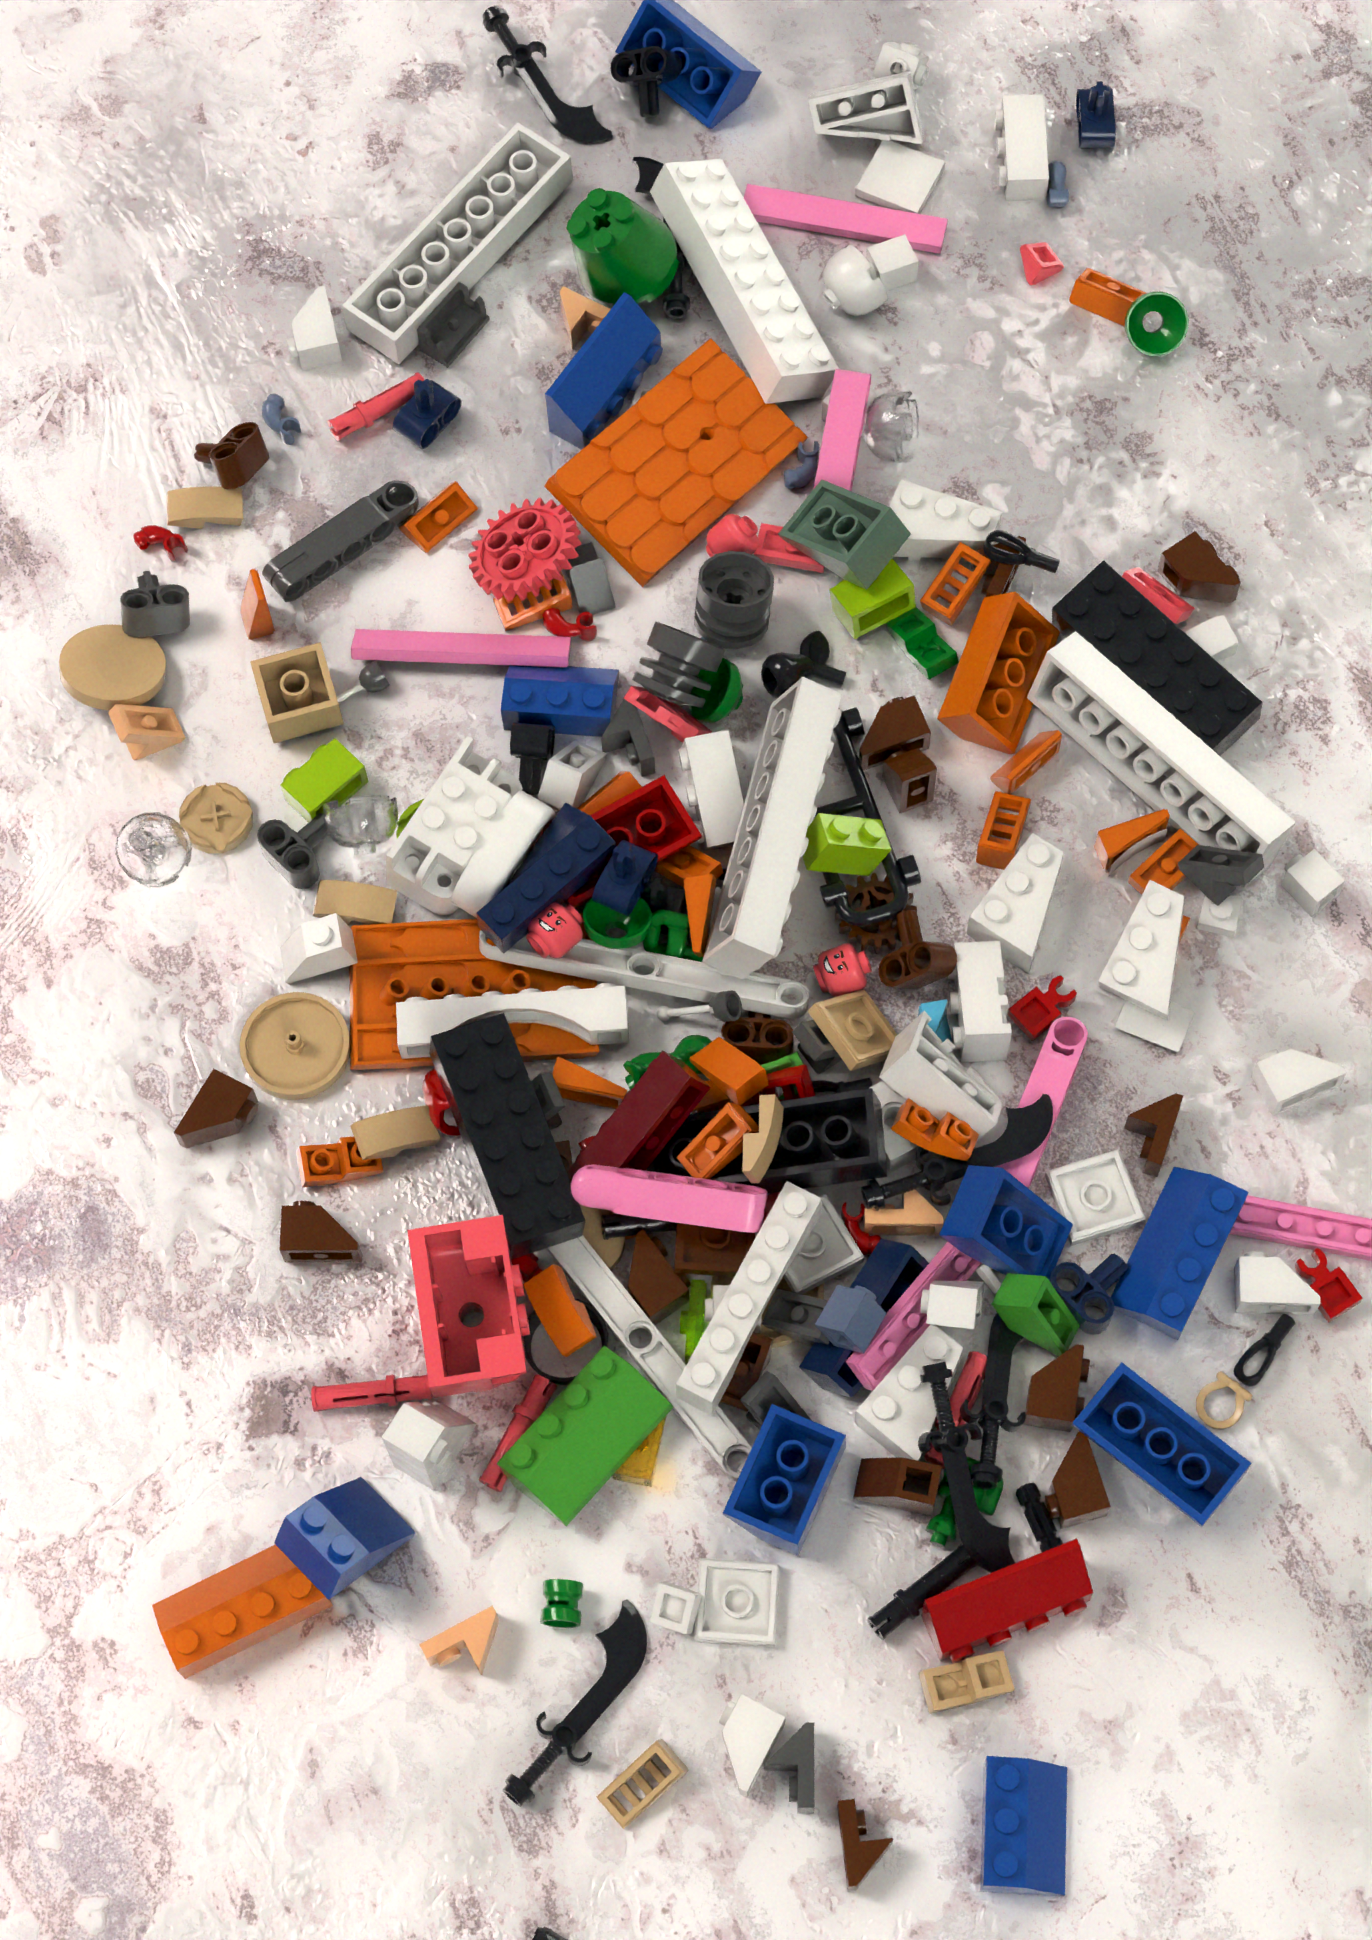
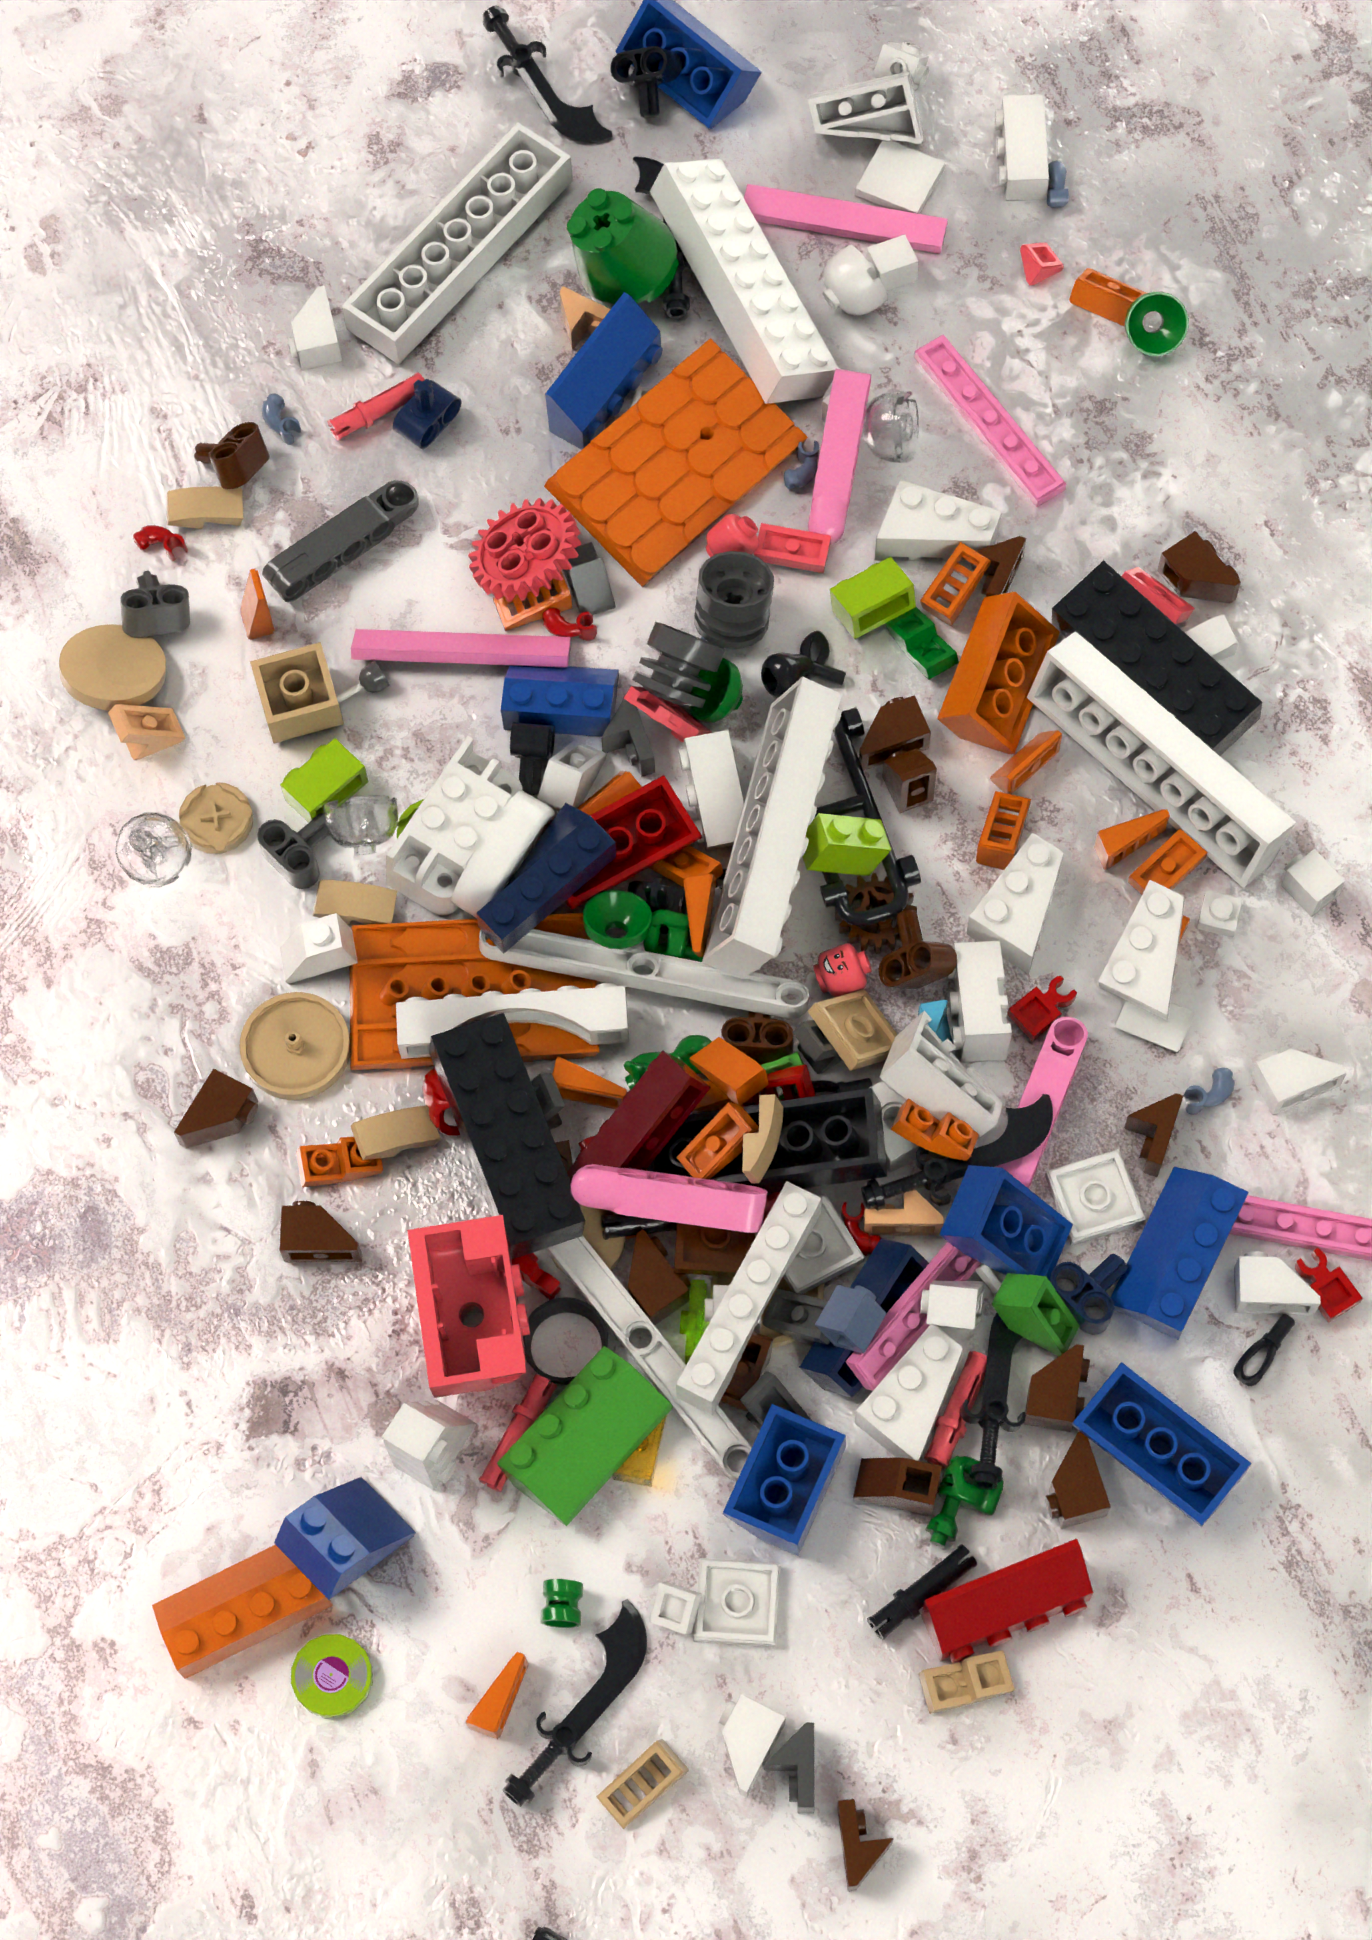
coral pin [311,1374,433,1412] -> none
orange slope [398,481,478,553] -> none
dark grey hinge [417,282,490,368] -> none
light nougat slope [419,1606,499,1675] -> none
orange slope [523,1264,597,1357] -> none
coral head [526,902,583,958] -> none
dark blue beam [592,840,658,916] -> none
dark grey hinge [657,990,742,1022] -> none
sand green slope [778,480,911,589] -> none
black sword [918,1362,1015,1573] -> none
blue slope [980,1756,1067,1896] -> none
black piece [983,530,1060,573] -> none
black axle [1016,1483,1063,1552] -> none
dark blue beam [1076,81,1116,148] -> none
white sticker [1108,829,1168,877] -> none
dark grey slope [1178,845,1264,905] -> none
tan piece [1196,1371,1253,1429] -> none
none -> lime tile [291,1634,373,1718]
none -> orange slope [465,1652,529,1740]
none -> bright pink tile [914,334,1066,507]
none -> sand blue arm [1183,1068,1235,1115]

